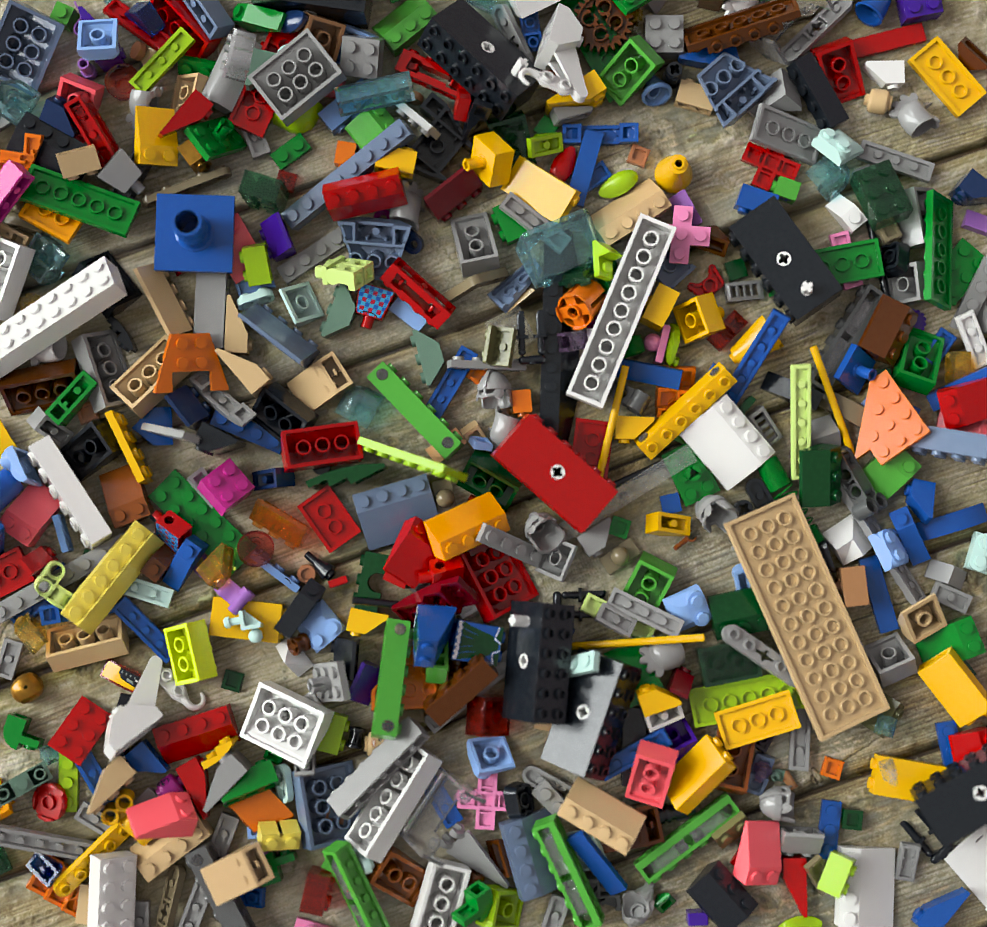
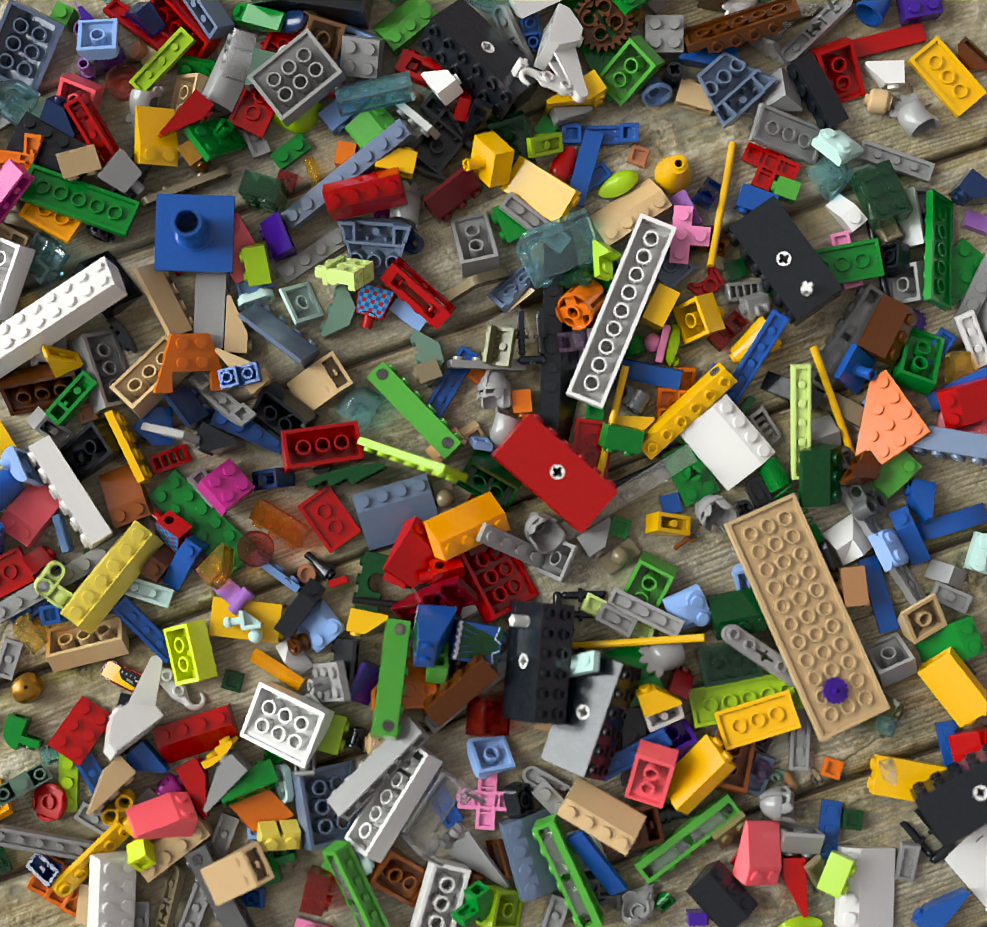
none -> yellow slope [41,345,83,378]
none -> black gear [85,225,115,243]
none -> neon yellow panel [126,839,157,873]
none -> red slope [148,443,193,475]
none -> blue slope [217,361,263,390]
none -> light orange tile [249,648,305,692]
none -> clear yellow axle [304,157,321,187]
none -> dark tan brick [412,358,443,386]
none -> white slope [421,70,464,106]
none -> green tile [585,402,606,421]
none -> green brick [598,422,645,456]
none -> clear blue slope [692,177,721,211]
none -> yellow piece [707,141,737,267]
none -> light grey brick [739,291,771,319]
none -> dark purple piece [822,677,849,704]
none -> reddish brown slope [839,450,882,485]

